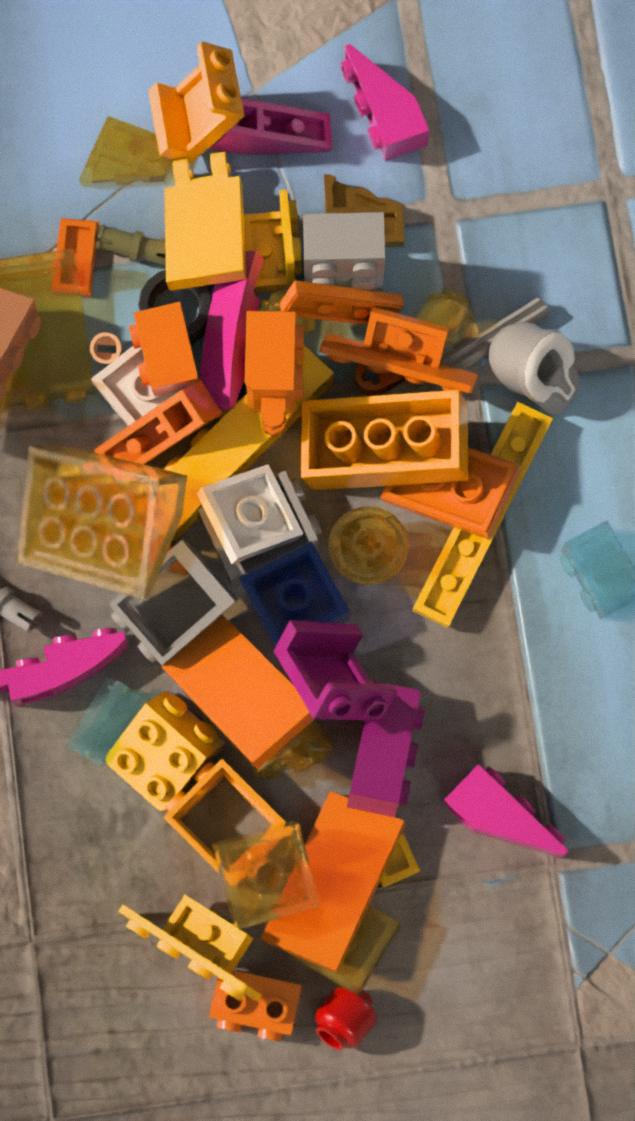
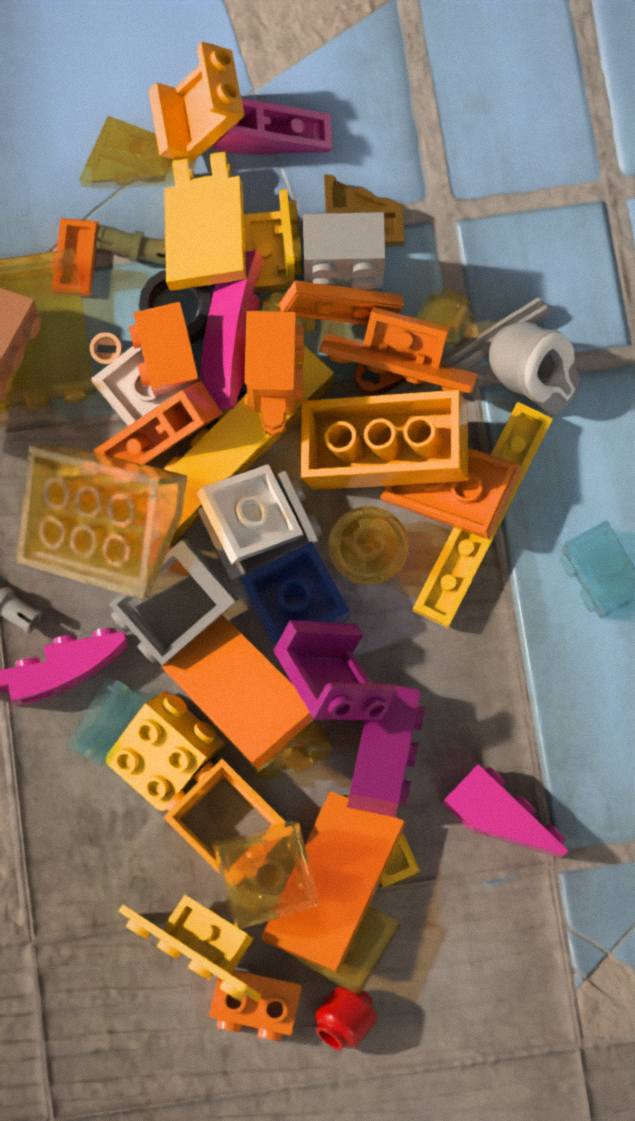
dark pink slope [340,44,429,161] -> none

